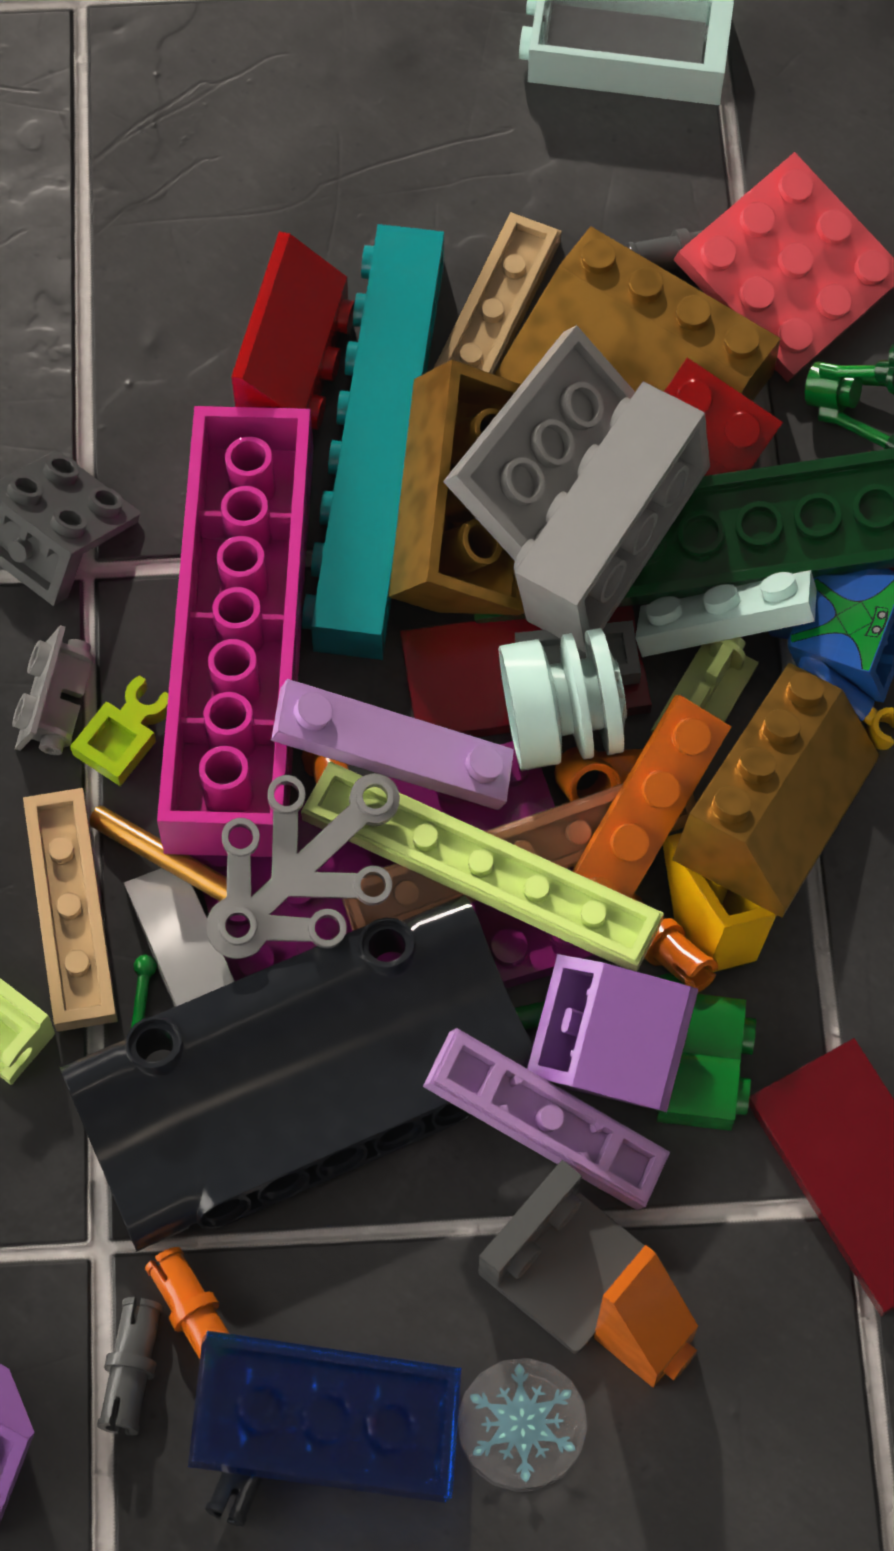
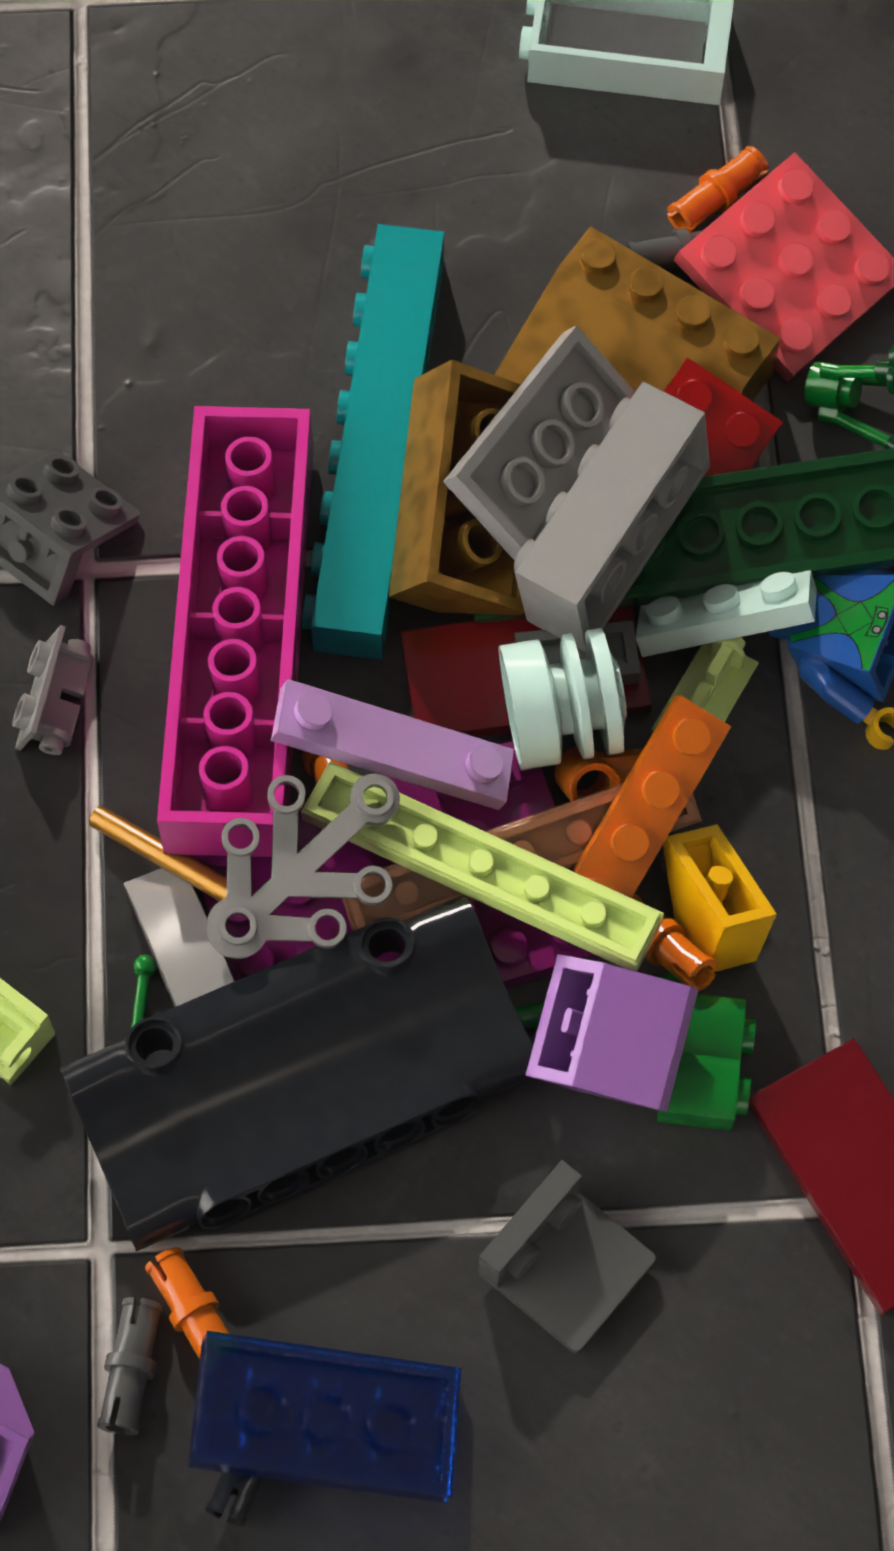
tan plate [23,788,118,1032] -> none
lime plate [70,676,168,787] -> none
red slope [231,231,355,430] -> none
lavender plate [423,1028,670,1210] -> none
tan tile [433,212,562,374] -> none
clear tile [457,1358,587,1492] -> none
orange slope [594,1245,698,1388] -> none
pearl gold slope [672,663,879,917] -> none
none -> orange pin [666,146,769,232]

